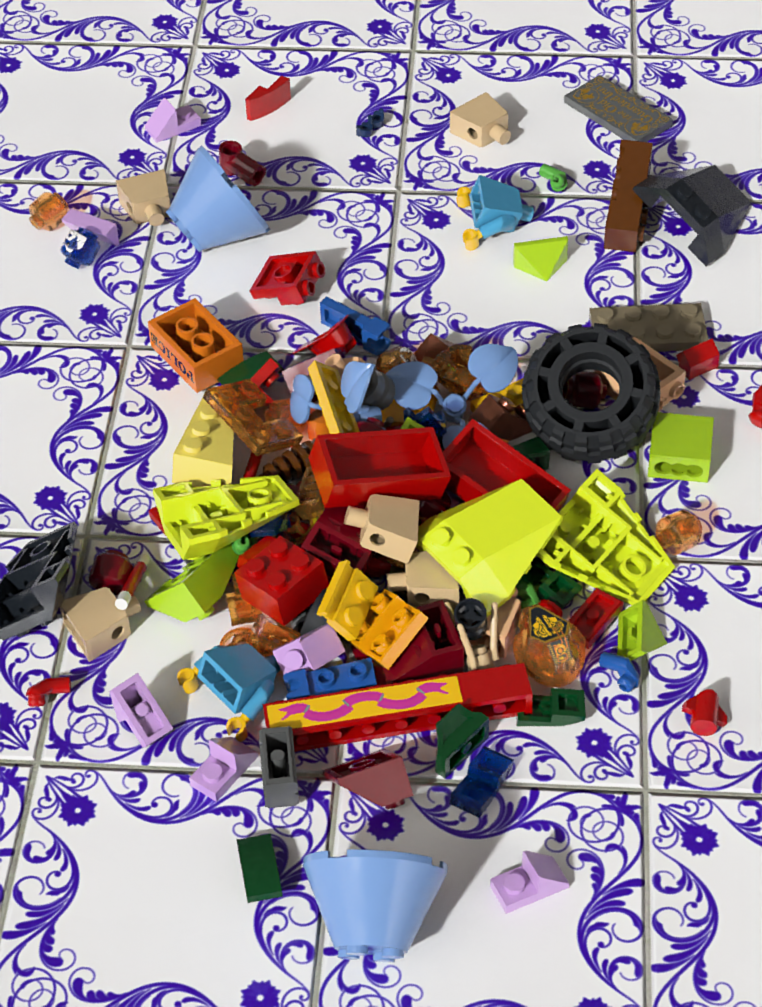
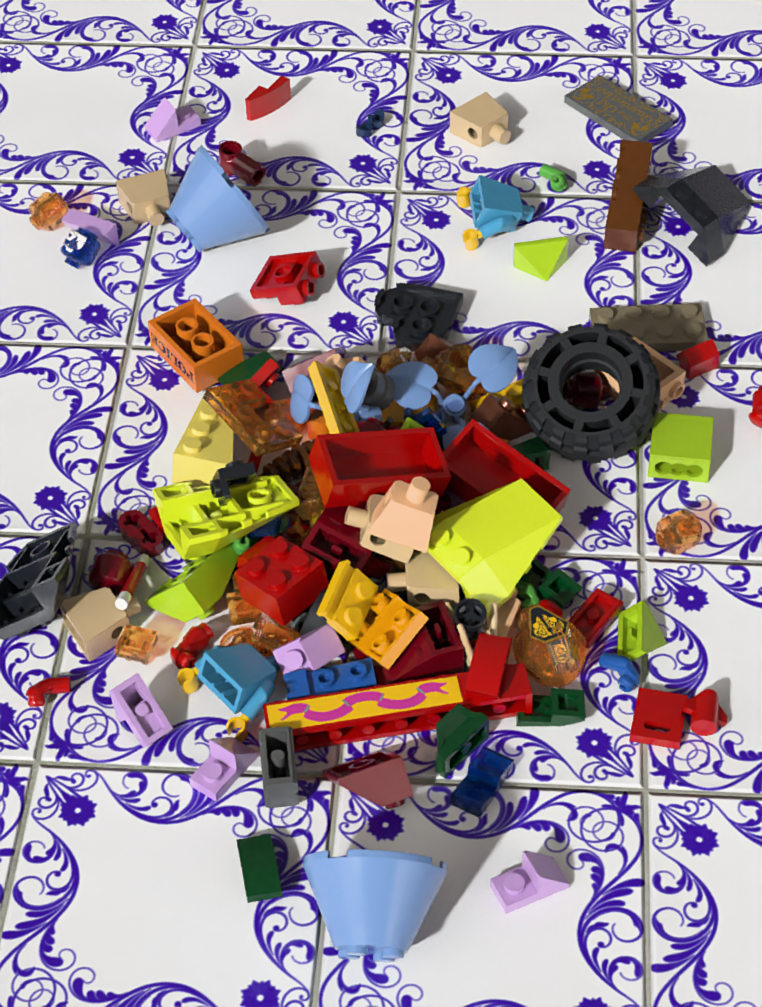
red piece [292,314,356,356] -> none
blue plate [320,297,392,356] -> none
neon yellow wedge [536,469,675,605] -> none
none -> clear orange tile [115,624,158,665]
none -> dark red beam [118,510,165,558]
none -> red arm [170,622,214,669]
none -> black bracket [210,460,256,506]
none -> light nougat torso [368,477,439,553]
none -> black plate [374,283,463,352]
none -> red slope [465,633,512,699]
none -> red piece [629,687,688,750]

